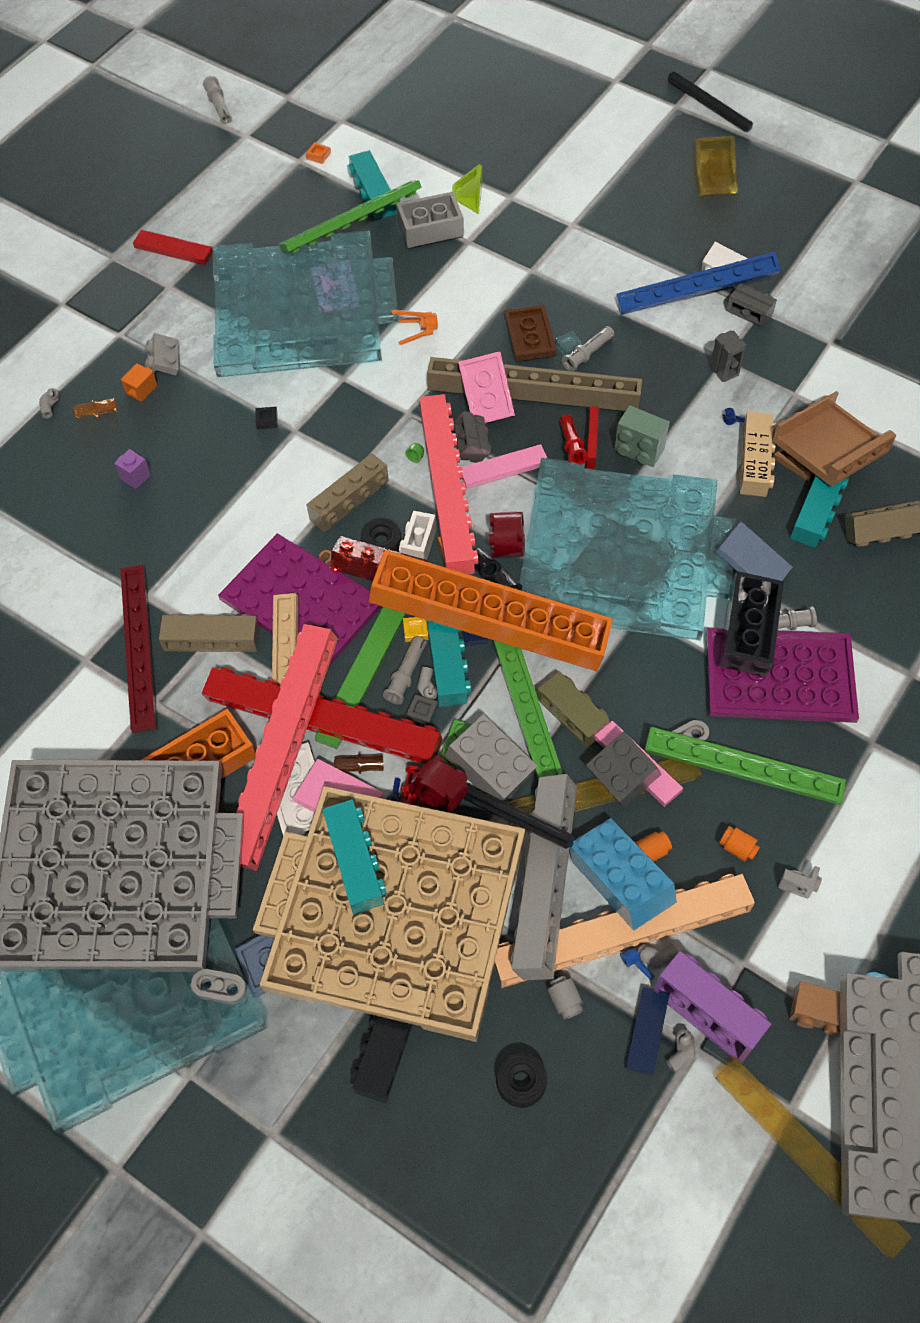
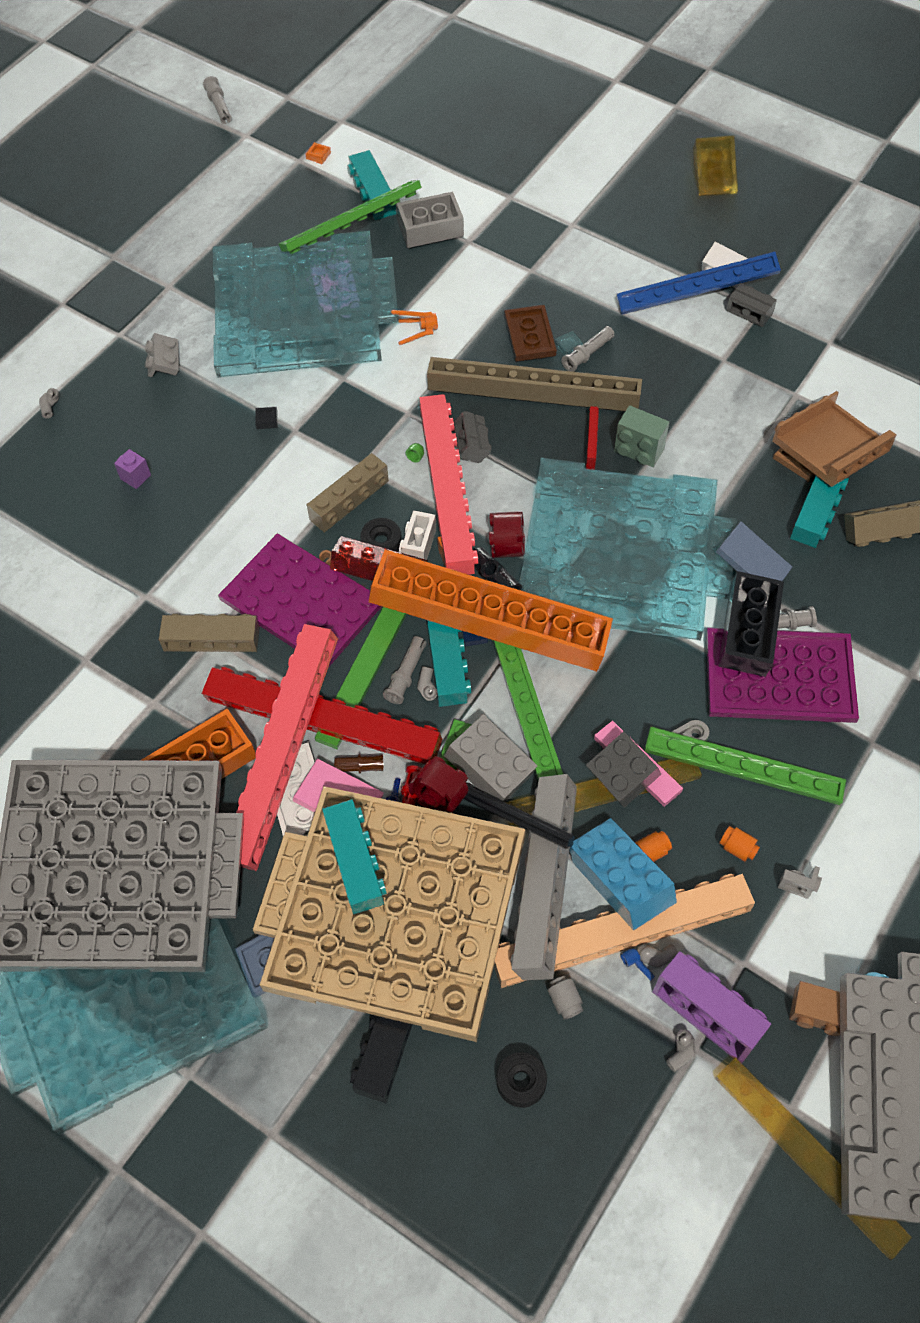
clear orange axle [73,398,117,418] -> none
orange brick [120,363,157,402] -> none
dark red plate [120,565,157,734] -> none
red tile [133,229,213,265] -> none
light grey plate [191,969,247,1005] -> none
tan tile [272,593,298,686] -> none
yellow tile [403,617,429,642] -> none
dark grey plate [406,694,438,726] -> none
lime slope [452,164,482,214] -> none
bright pink tile [458,351,515,423] -> none
bright pink tile [462,444,549,489] -> none
olive brick [537,671,610,748] -> none
red pin [559,414,588,466] -> none
dark blue tile [625,987,669,1076] -> none
black axle [668,71,753,132] -> none
dark grey brick [710,330,746,382] -> none
clear blue hand [722,408,745,425] -> none
tan brick [740,411,777,497] -> none

